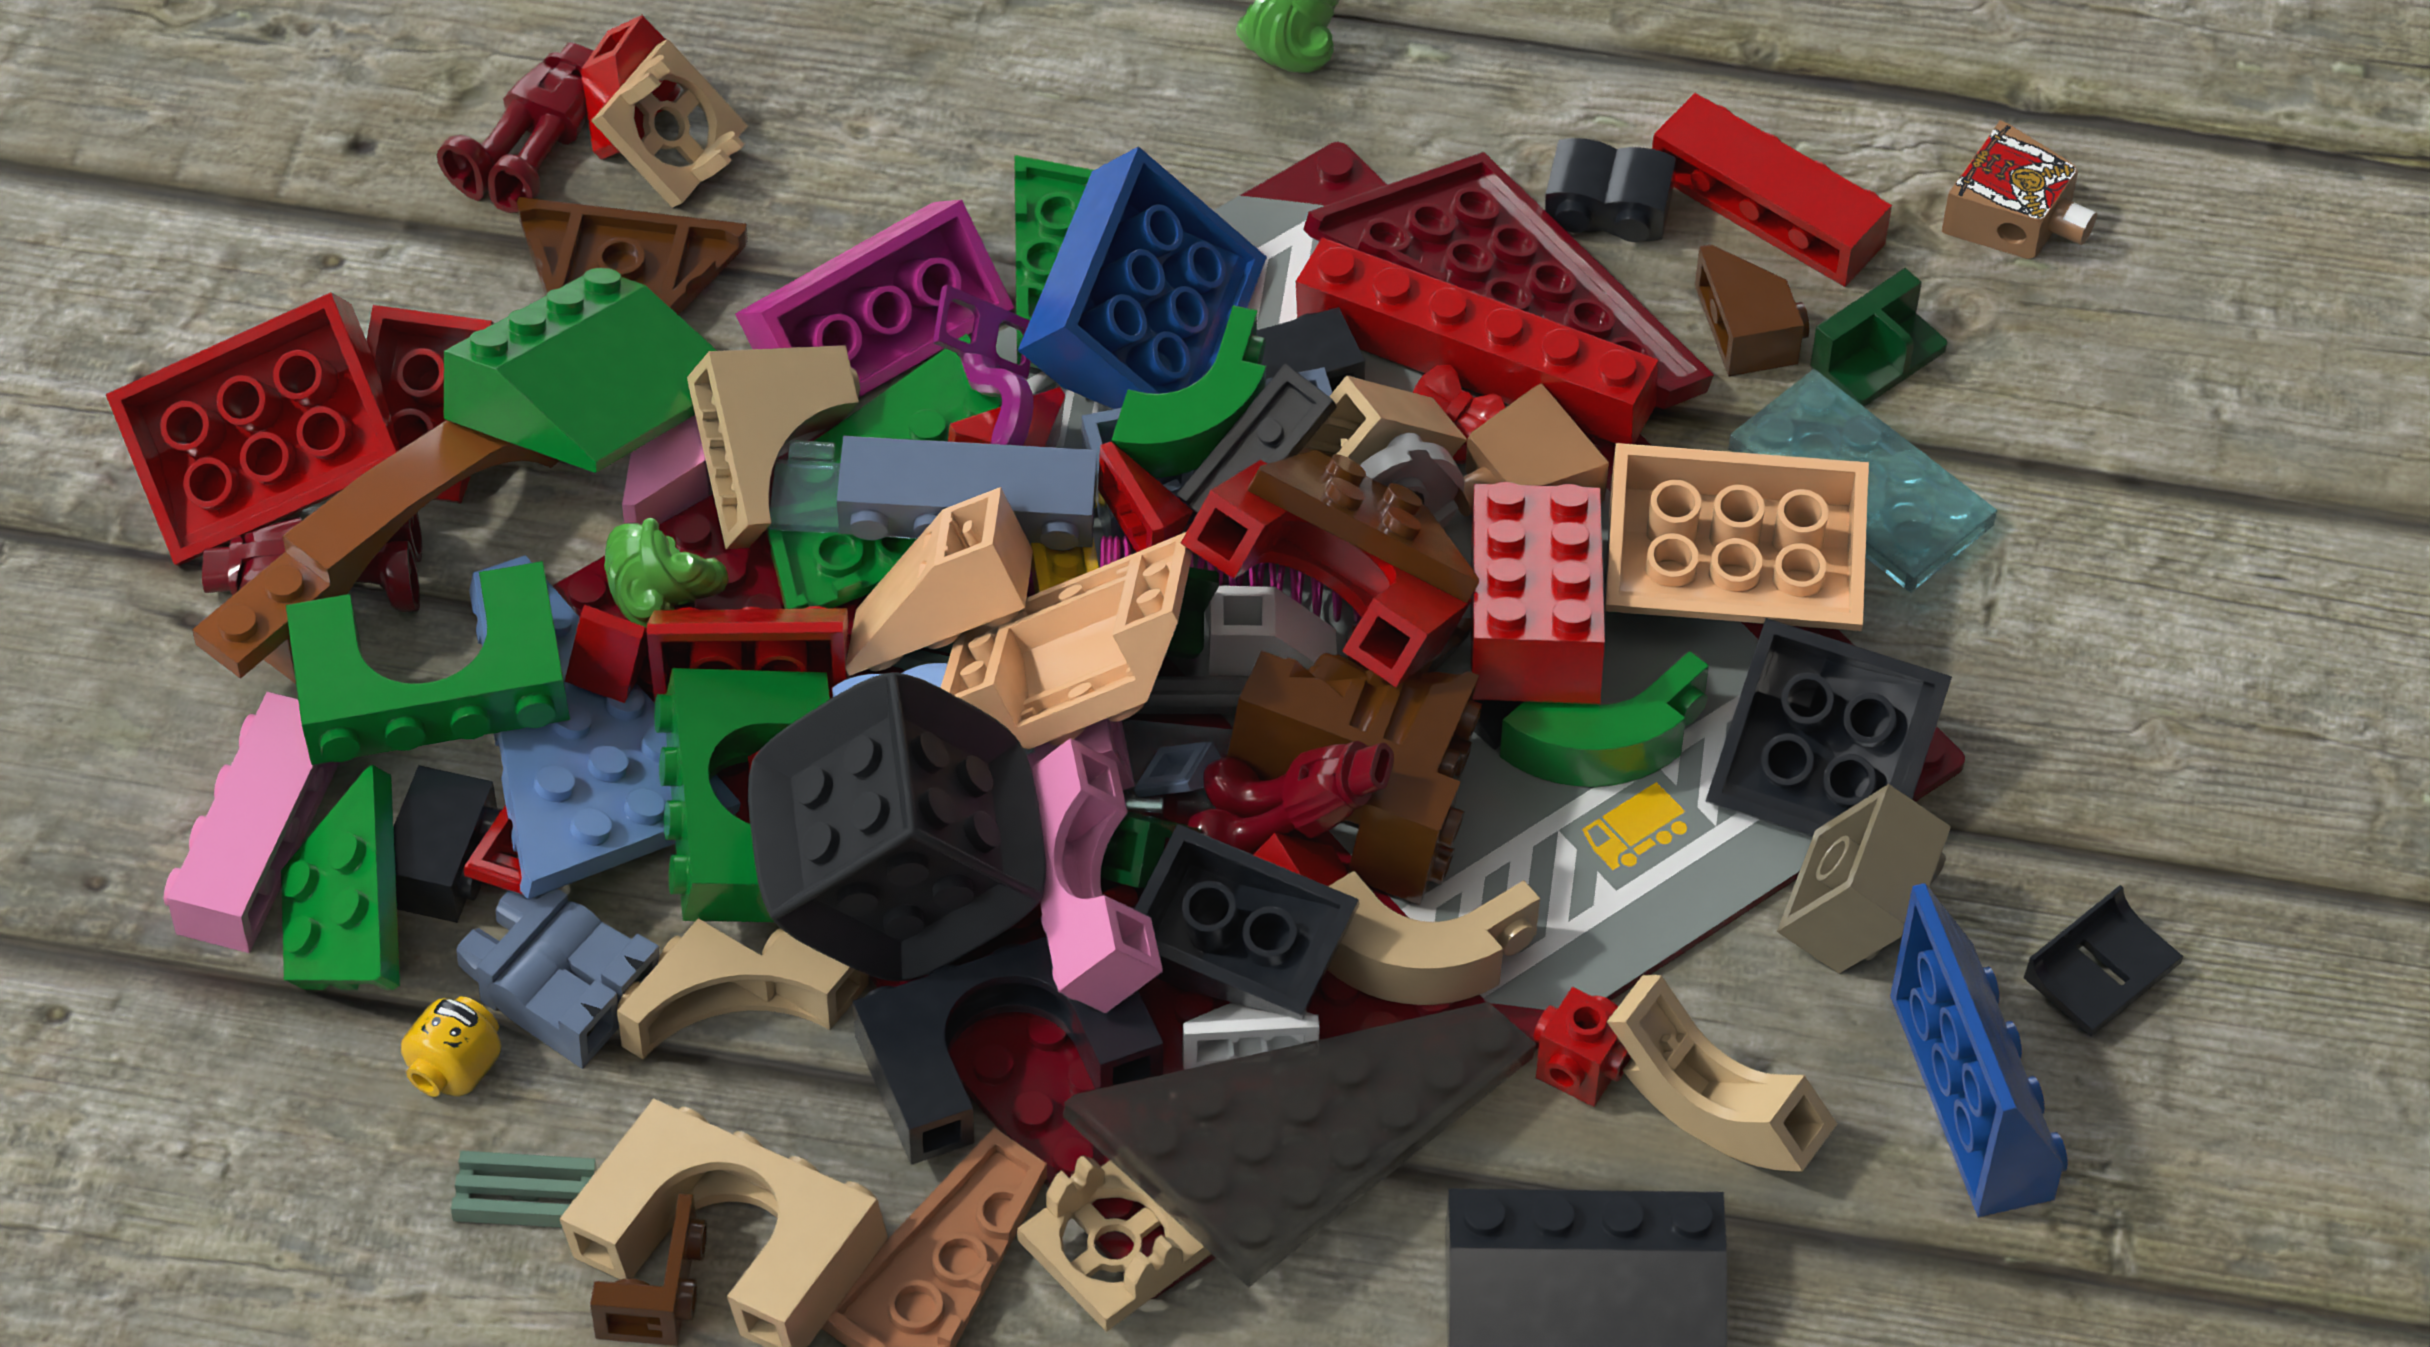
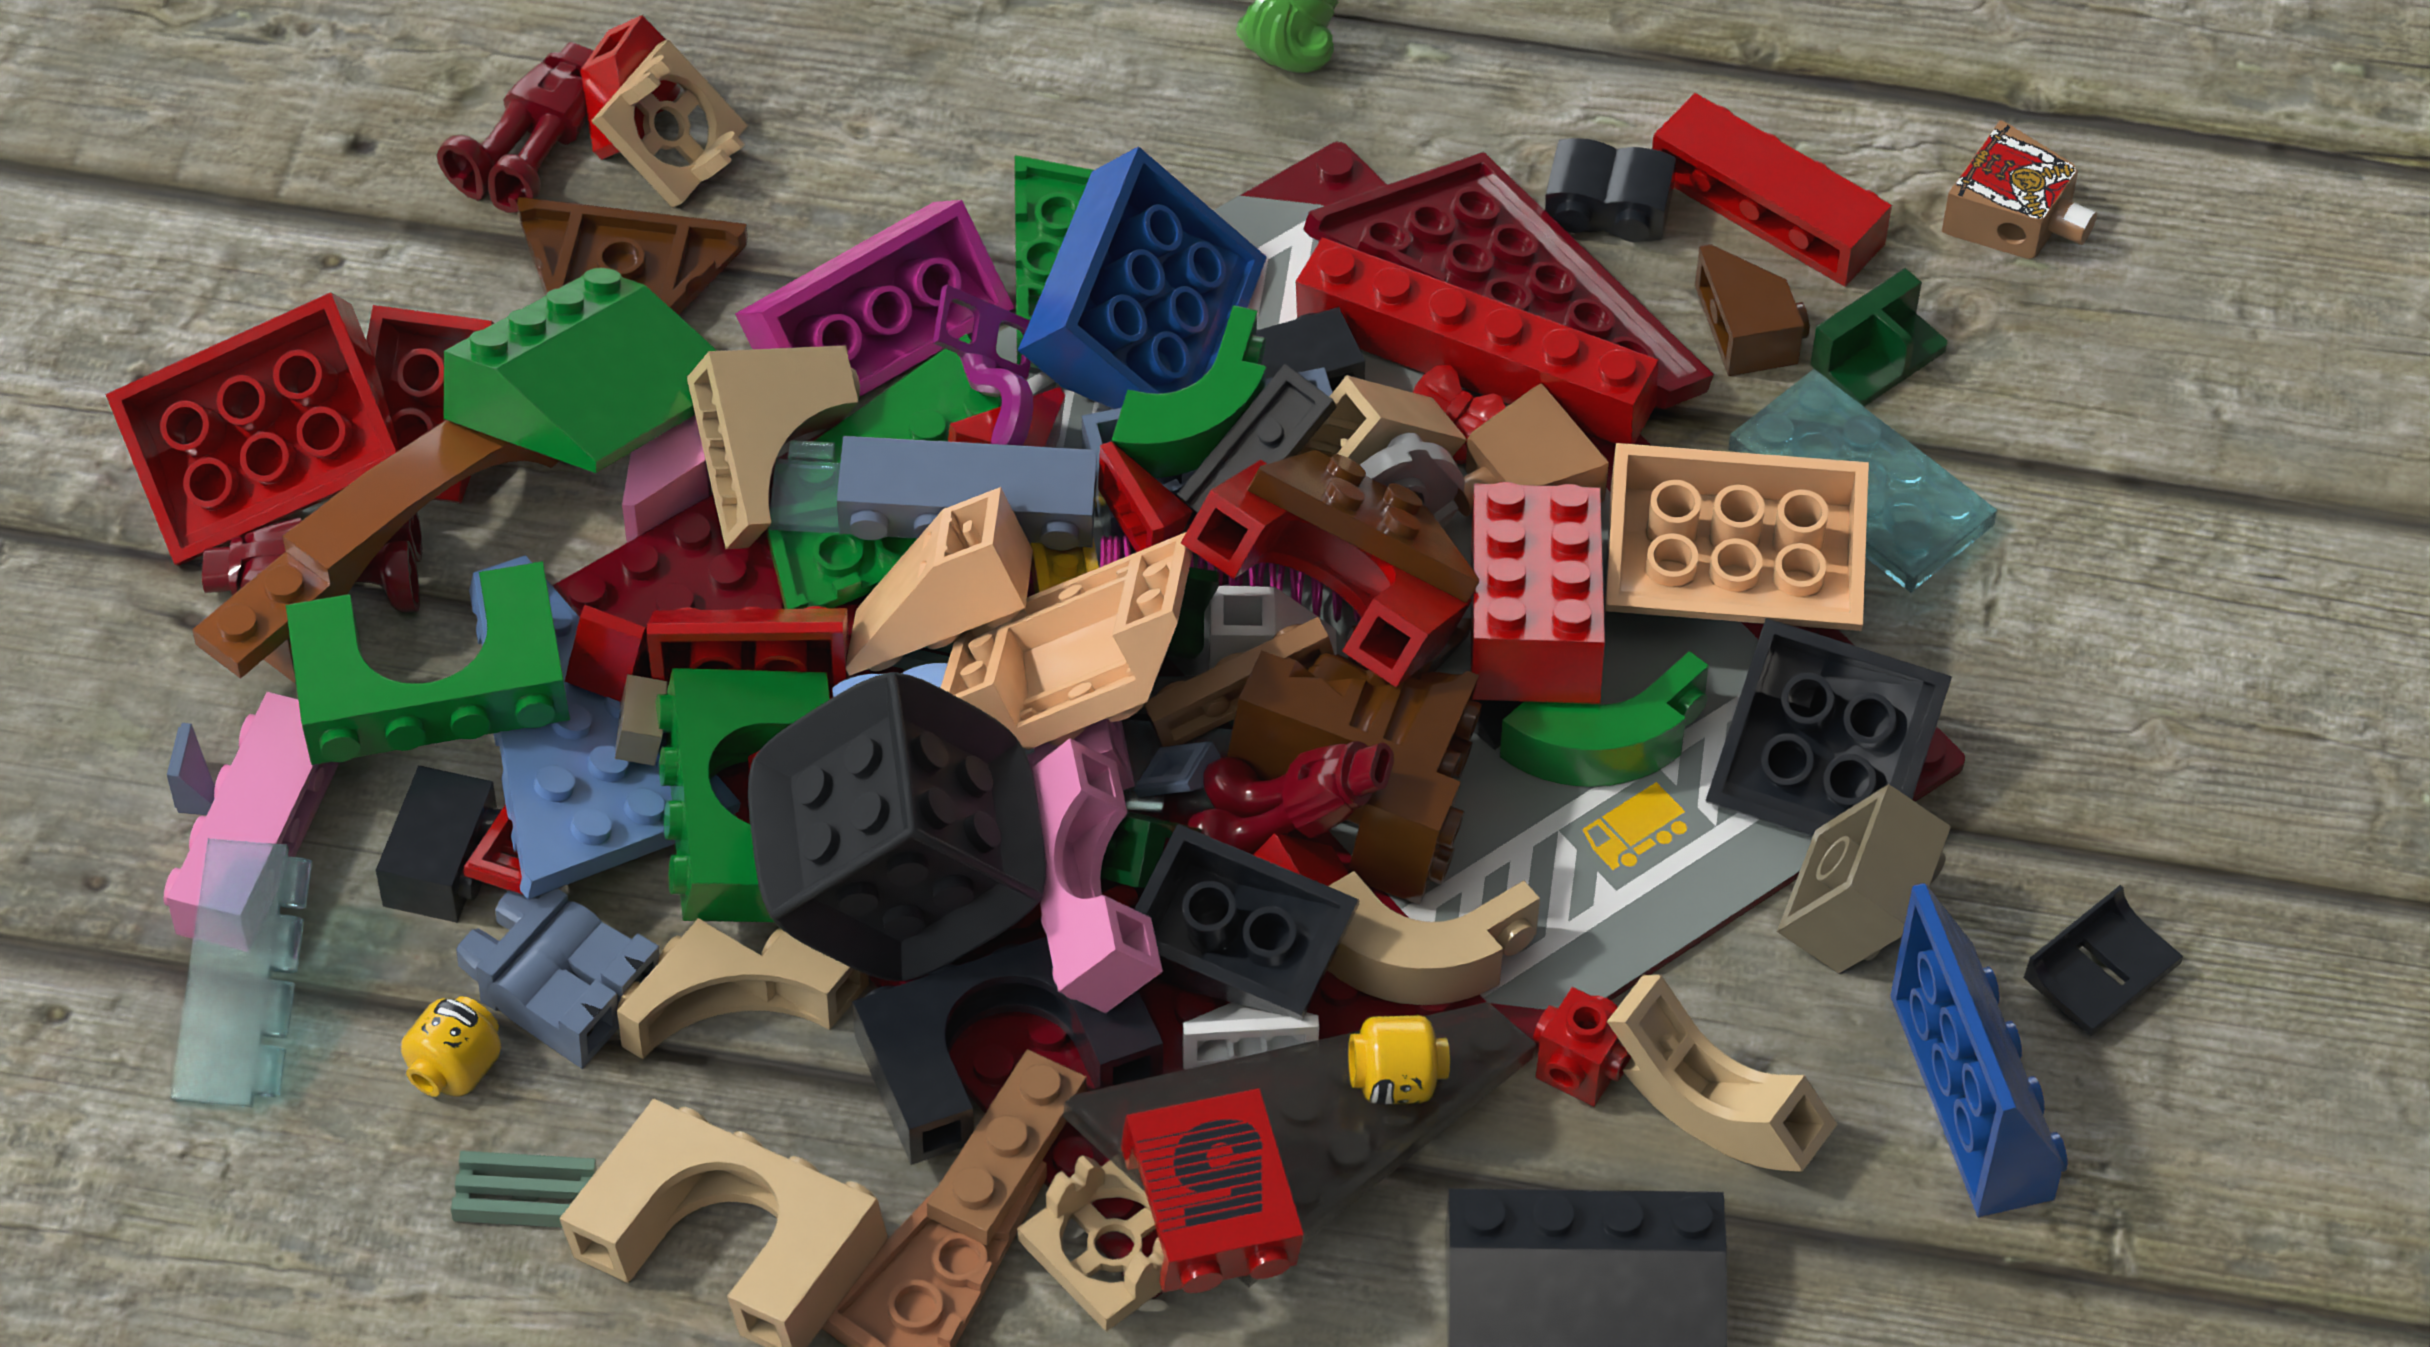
green wing [281,765,400,990] -> none
reddish brown bracket [590,1193,707,1346] -> none
bright green hair [604,518,729,628] -> none
none -> sand blue slope [167,723,215,815]
none -> clear light blue windscreen [170,838,312,1108]
none -> dark tan piece [615,674,667,766]
none -> medium nougat plate [927,1049,1087,1246]
none -> red panel [1121,1088,1304,1293]
none -> medium nougat plate [1144,617,1335,747]
none -> yellow head [1348,1016,1450,1104]

